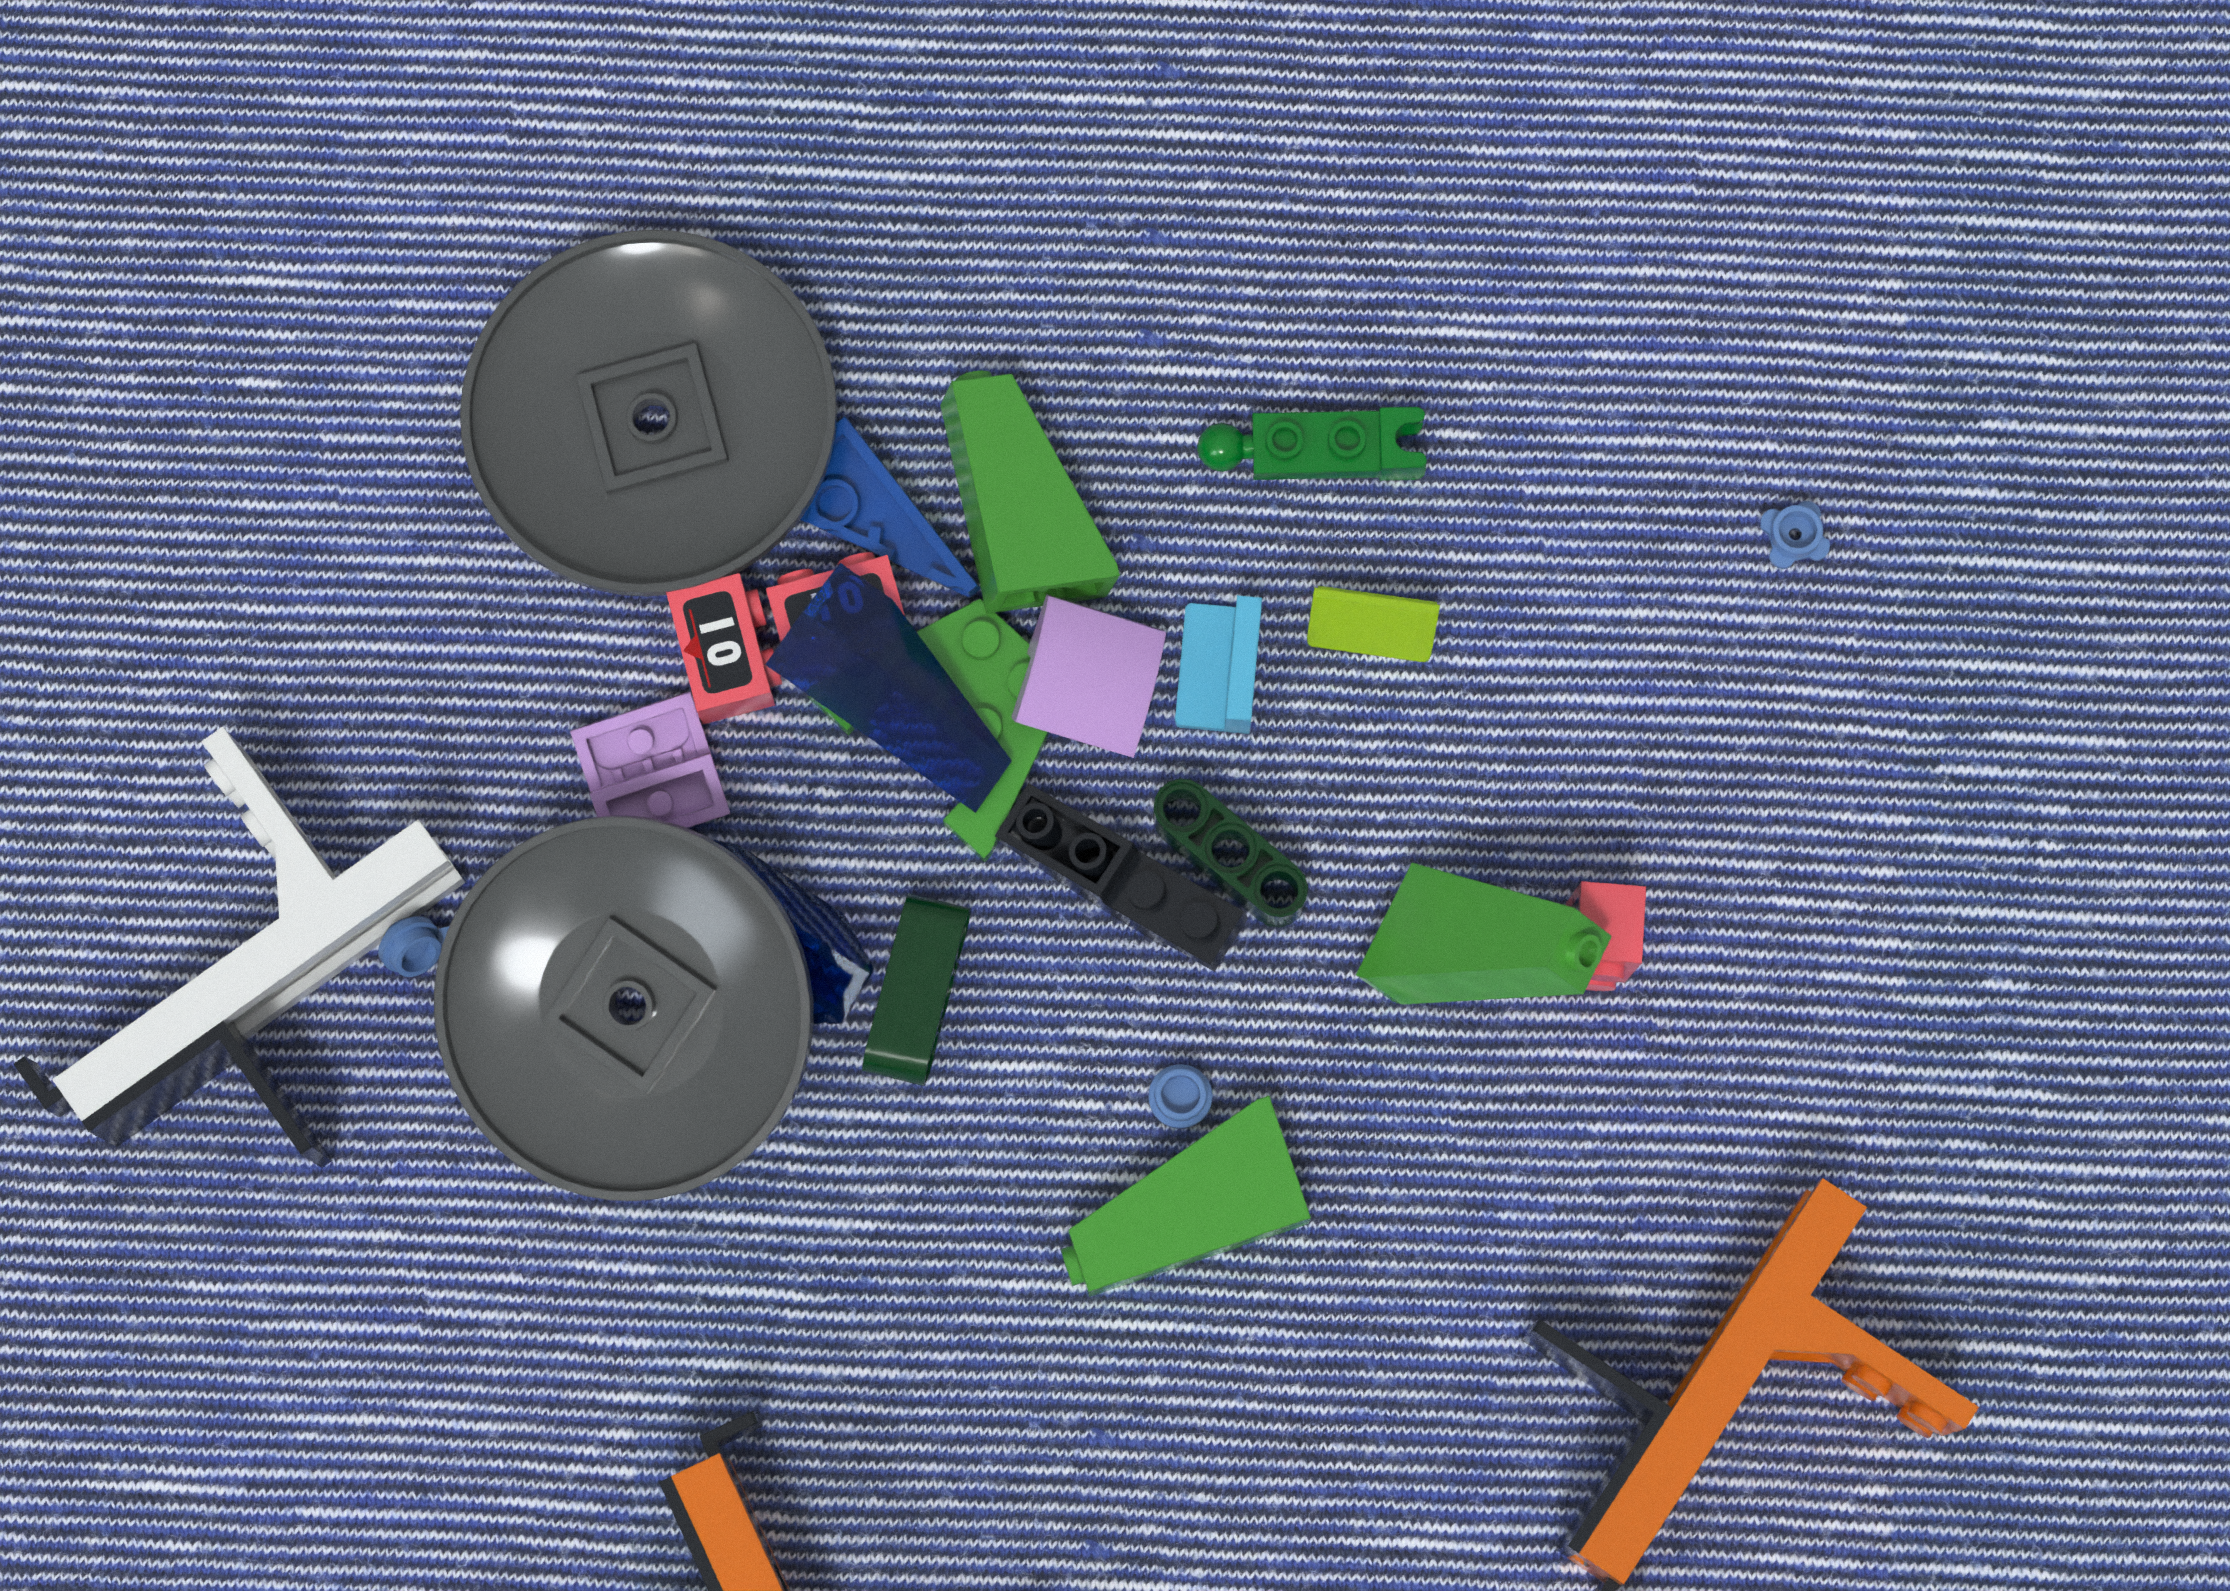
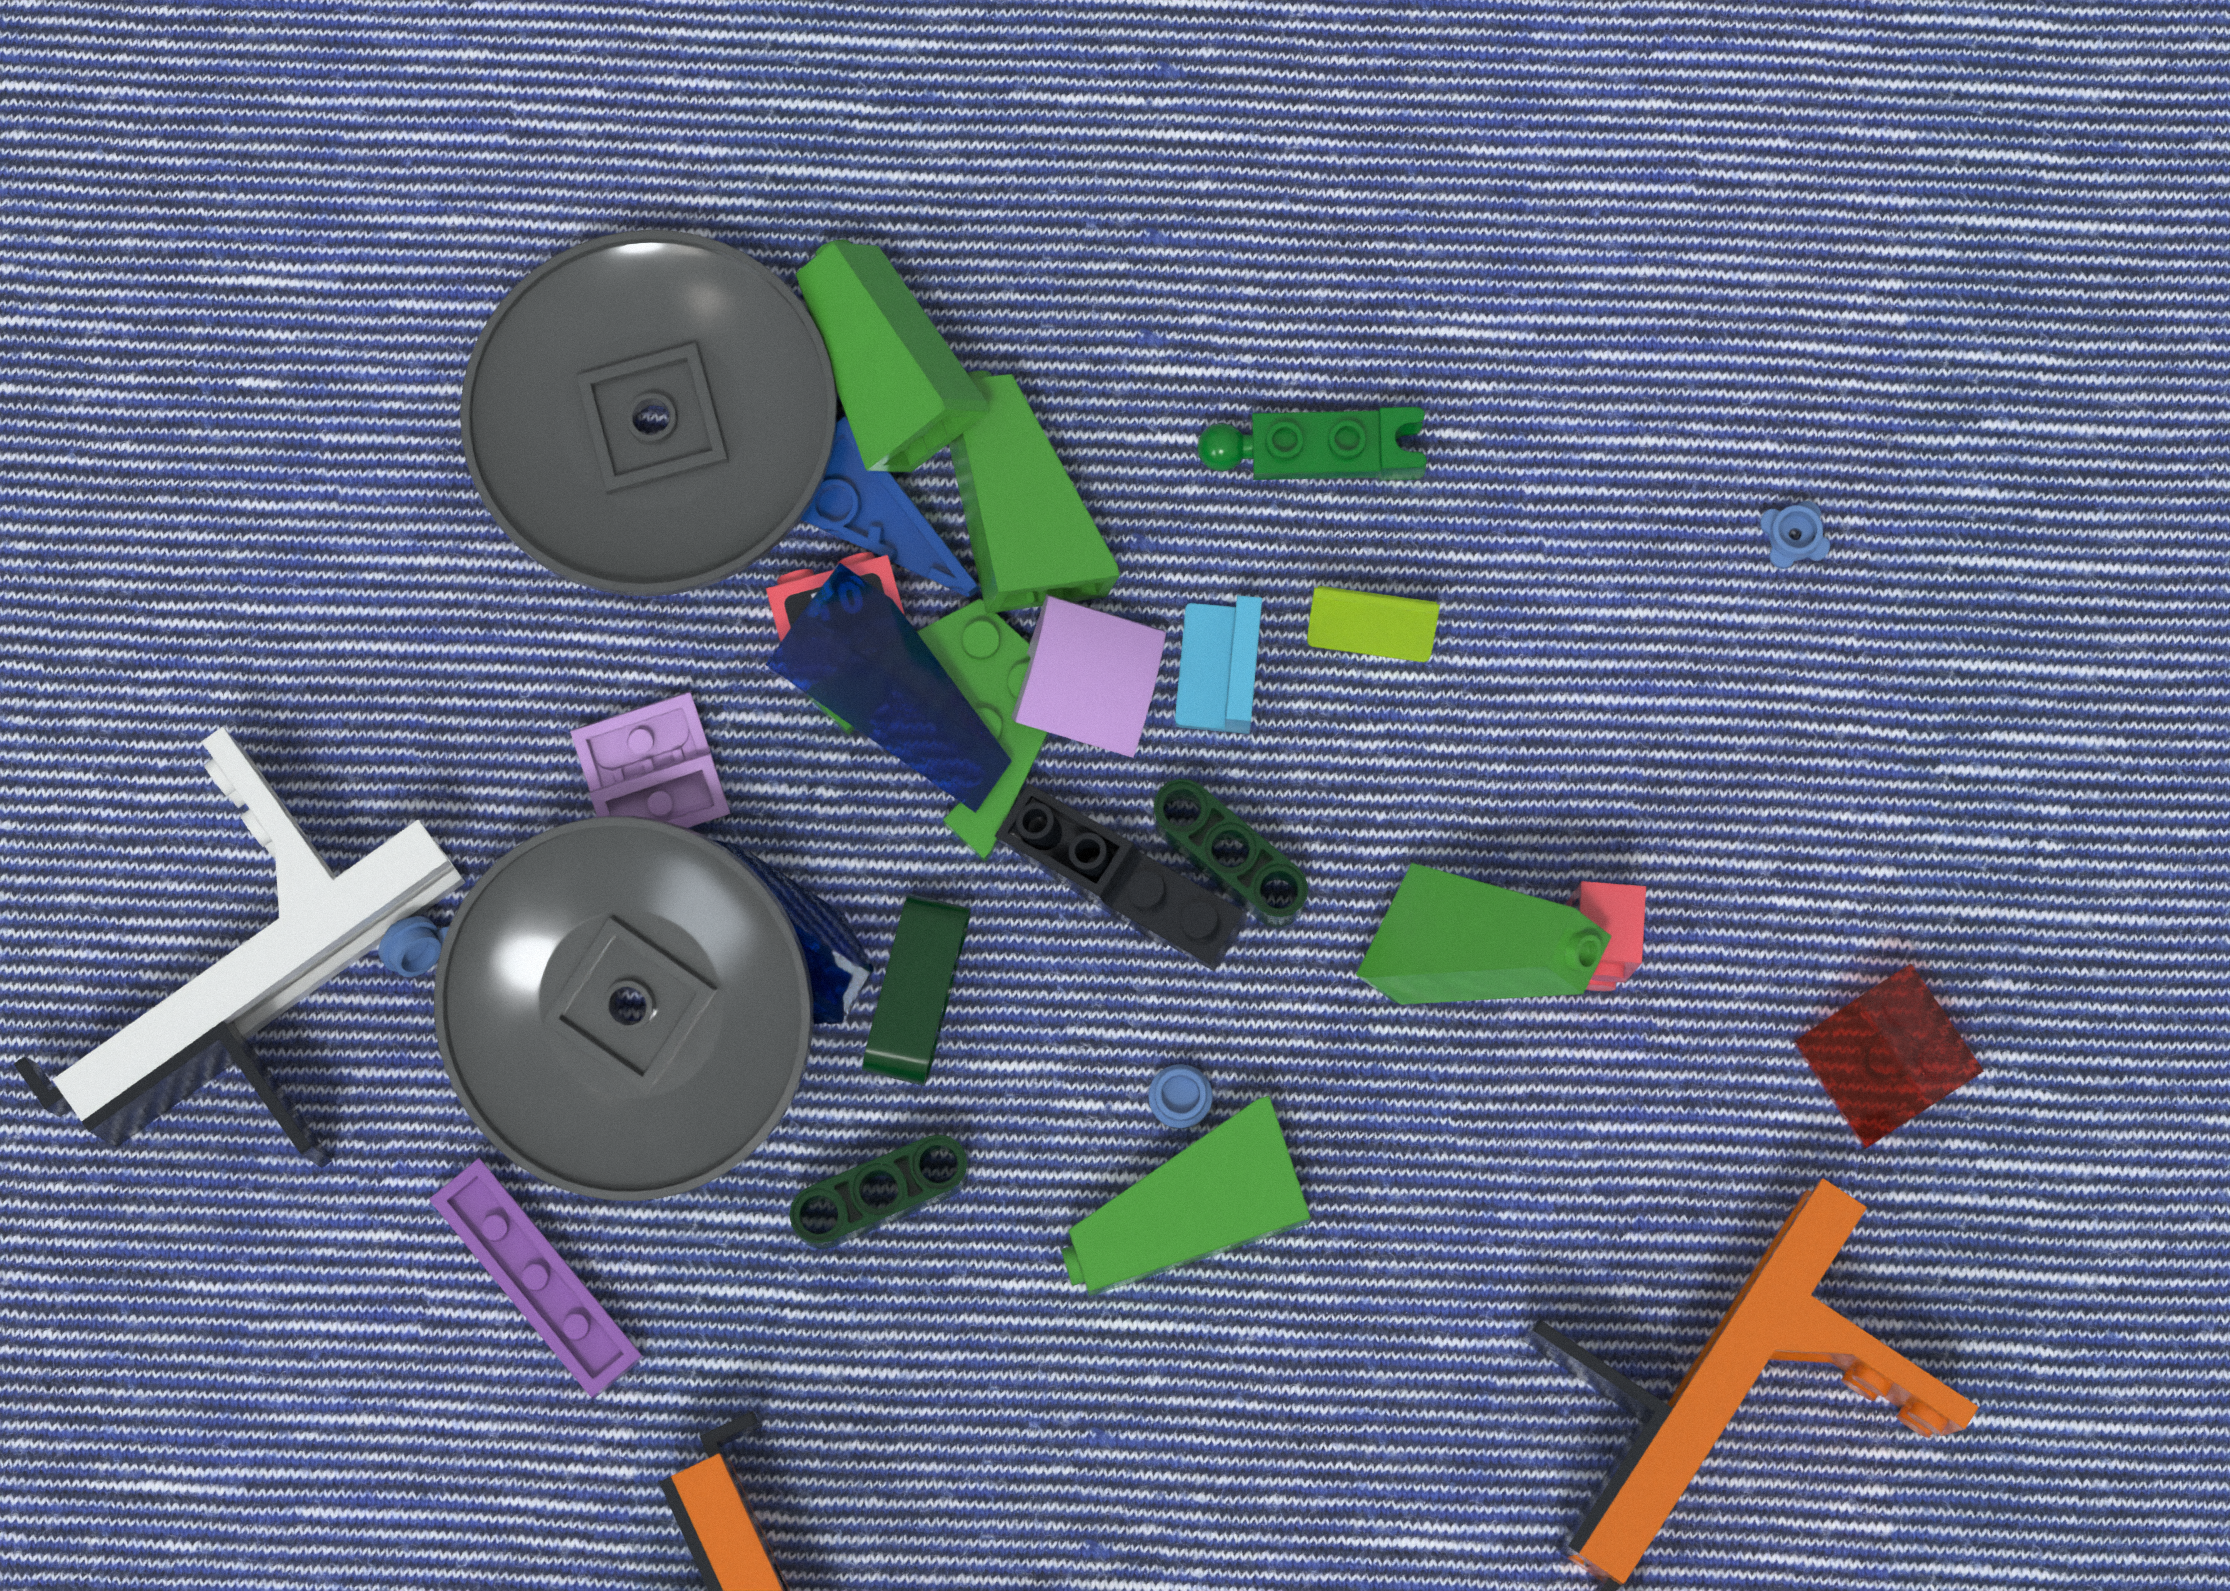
brick [666,573,782,725] -> none
none -> medium lavender plate [429,1158,644,1399]
none -> dark green beam [789,1134,969,1250]
none -> bright green slope [795,239,990,472]
none -> clear red slope [1793,964,1984,1149]

